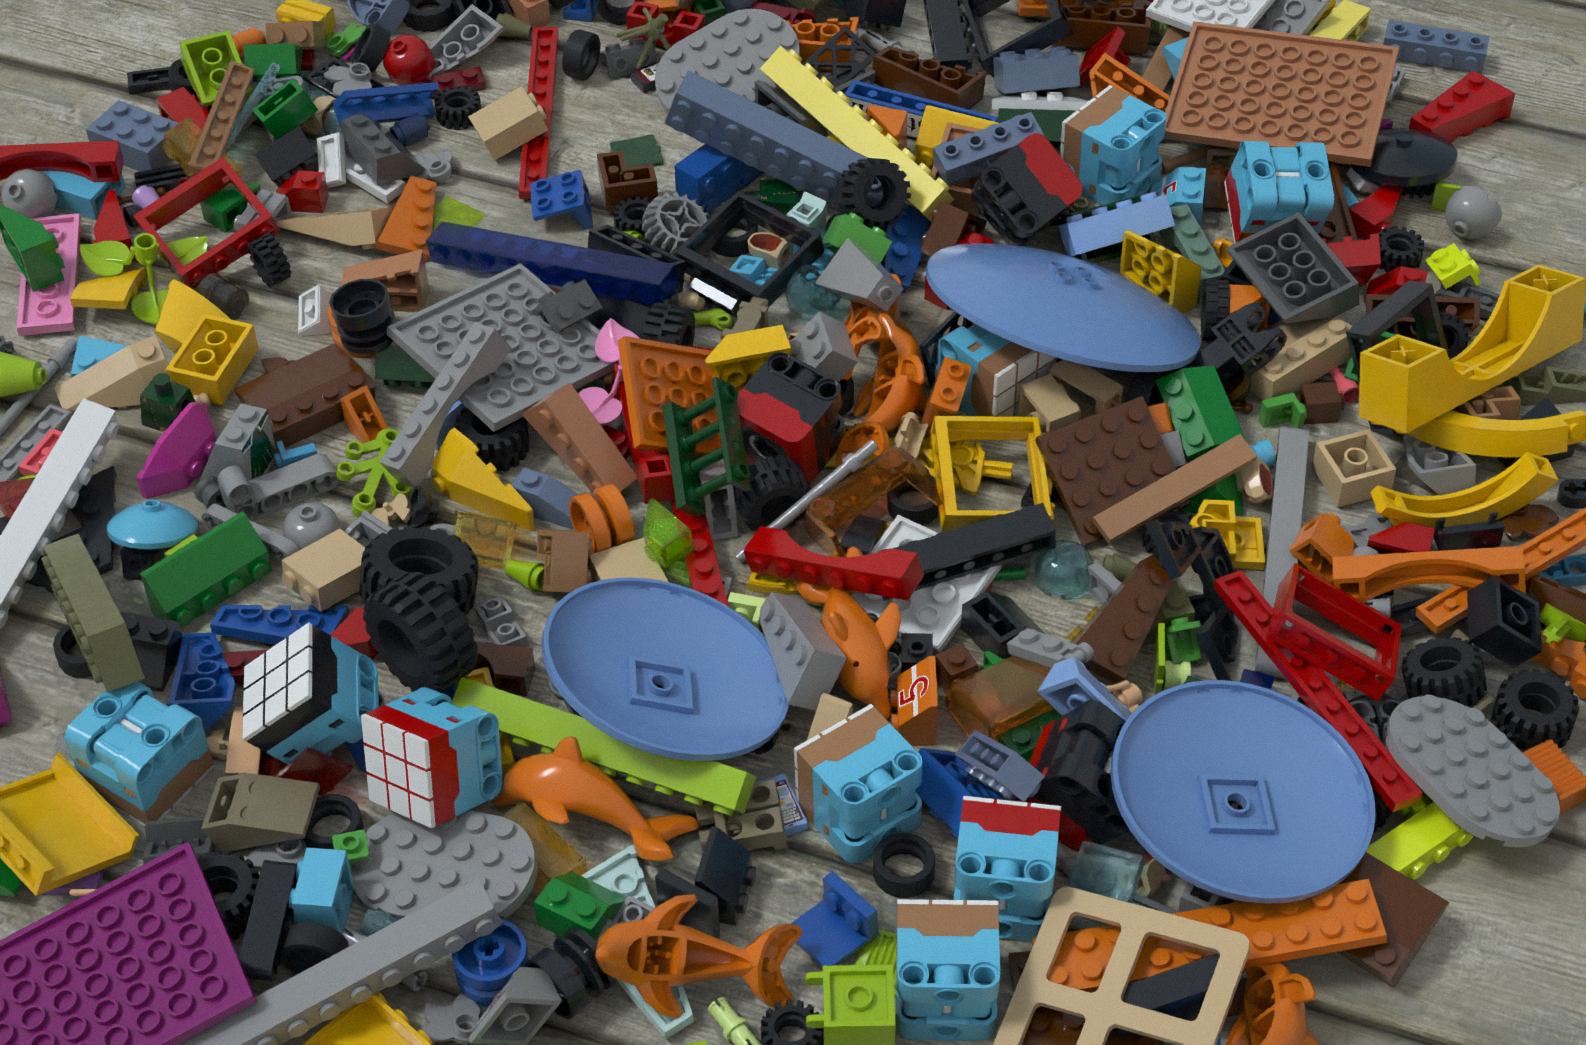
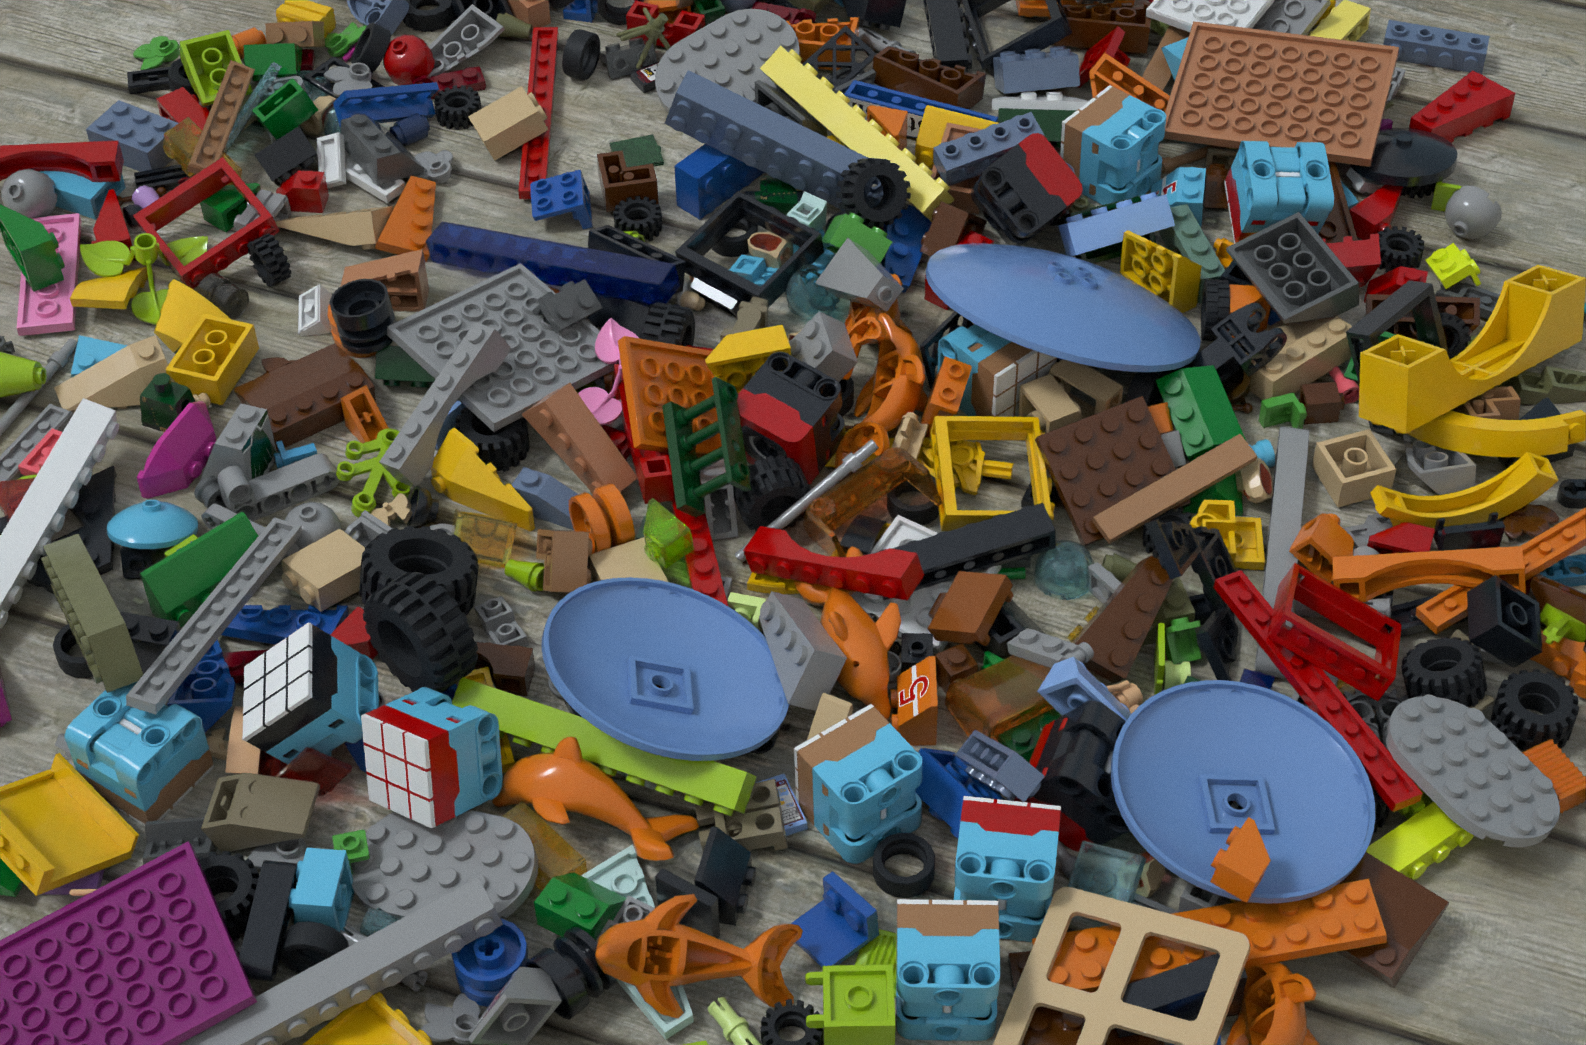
black tyre [303,794,364,850] -> none
clear neon green piece [432,196,483,241] -> none
light grey gear [642,192,711,256] -> none
lime arm [693,309,733,330] -> none
none -> light grey plate [126,517,302,715]
none -> bright green plate [133,36,180,70]
none -> dark orange piece [928,571,1014,646]
none -> orange slope [1210,817,1271,903]

